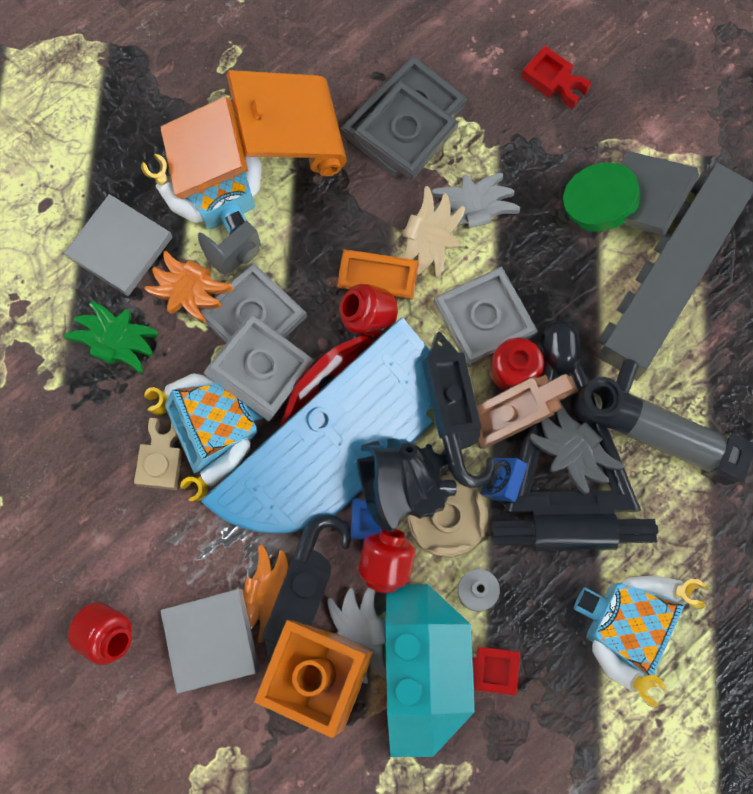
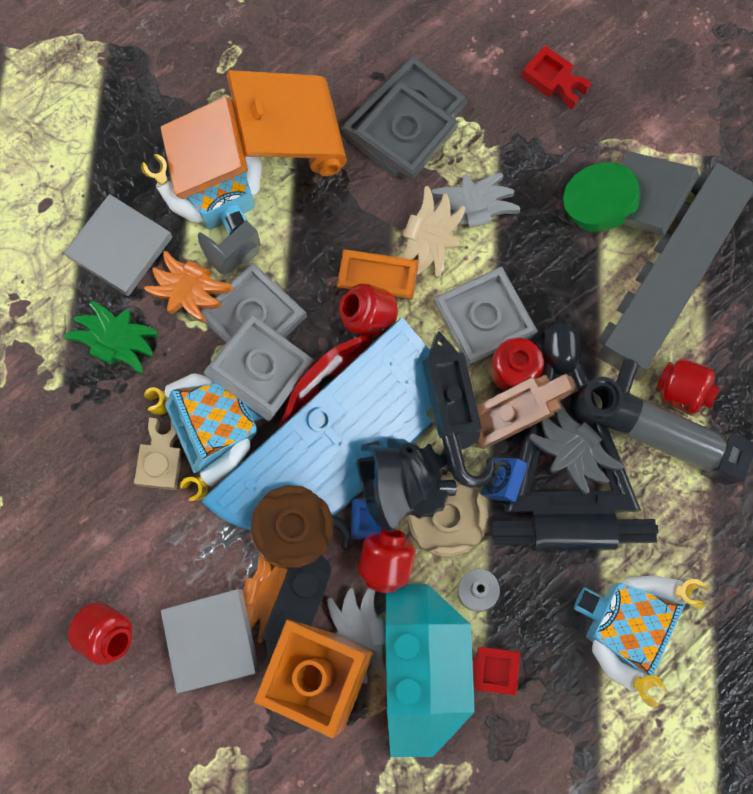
none -> reddish brown tile [250,485,334,569]
none -> red head [656,358,720,416]

